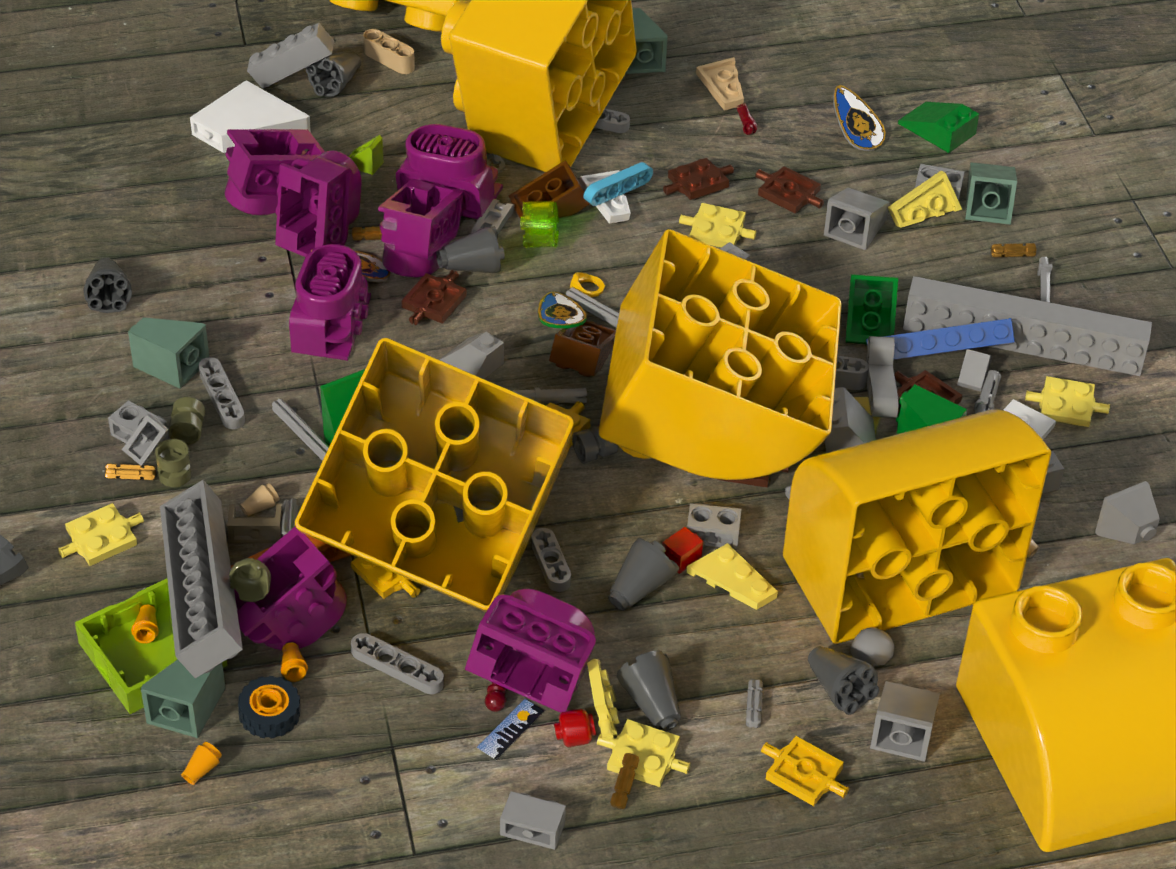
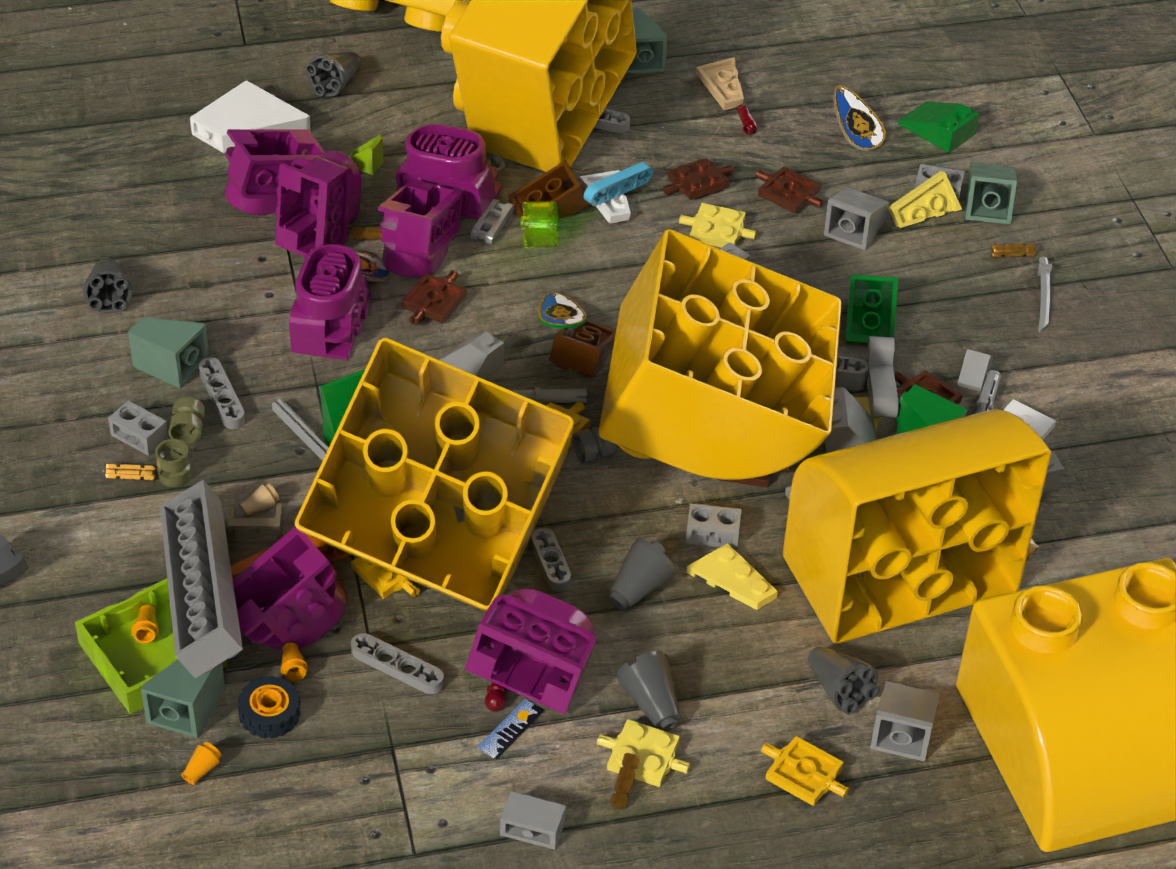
light yellow plate [58,503,144,566] -> none
light grey slope [122,413,169,466] -> none
olive hair [229,558,271,602] -> none
light grey brick [247,23,334,89] -> none
light grey axle [281,498,298,536] -> none
tan beam [363,29,415,74] -> none
dark grey cone [436,226,505,273] -> none
red head [554,708,596,748] -> none
light grey axle [566,287,619,328] -> none
yellow piece [570,272,605,297] -> none
light yellow plate [587,659,620,741] -> none
red brick [662,527,703,574] -> none
light grey axle [746,679,763,728] -> none
light grey hair [850,627,895,667] -> none
blue plate [866,318,1015,360] -> none
light grey brick [903,276,1152,376] -> none
light yellow plate [1025,376,1110,427] -> none
light grey slope [1095,481,1160,544] -> none

